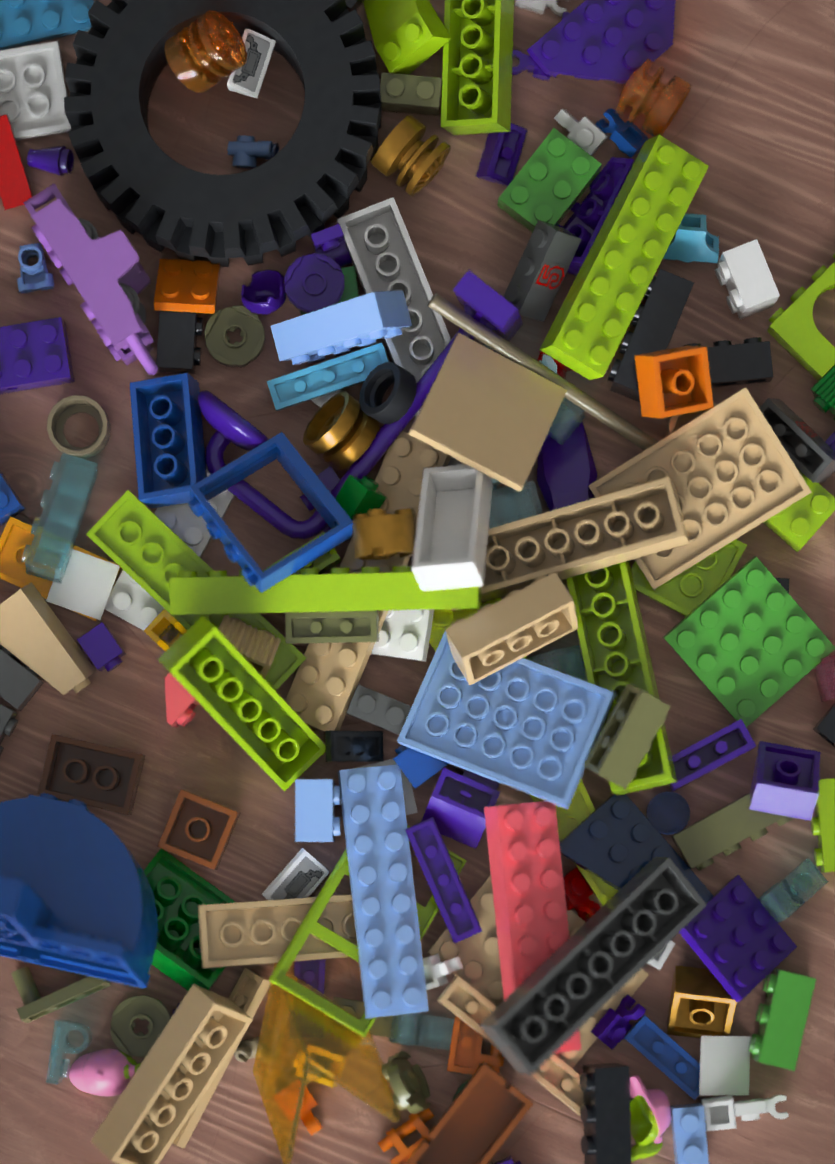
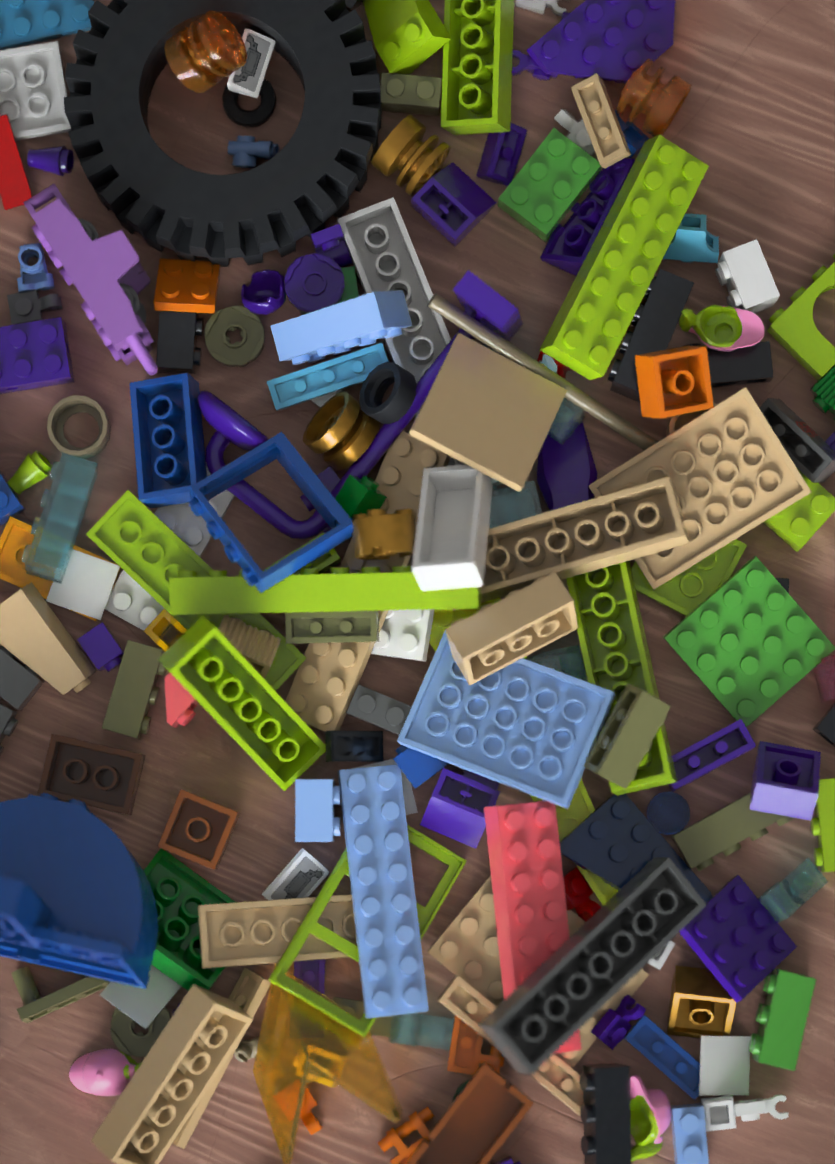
clear light blue plate [46,1019,92,1084] -> none
olive plate [381,1051,430,1114] -> none
dark purple tile [405,817,482,944] -> none
white plate [423,954,463,990] -> none
dark grey brick [503,220,582,322] -> none
none -> dark grey plate [7,290,63,325]
none -> lime cone [7,450,53,495]
none -> white sticker [100,965,181,1029]
none -> olive brick [102,640,166,739]
none -> black tyre [222,78,276,127]
none -> dark purple slope [411,162,497,247]
none -> tan plate [571,73,631,168]
none -> lime hair [679,305,765,352]

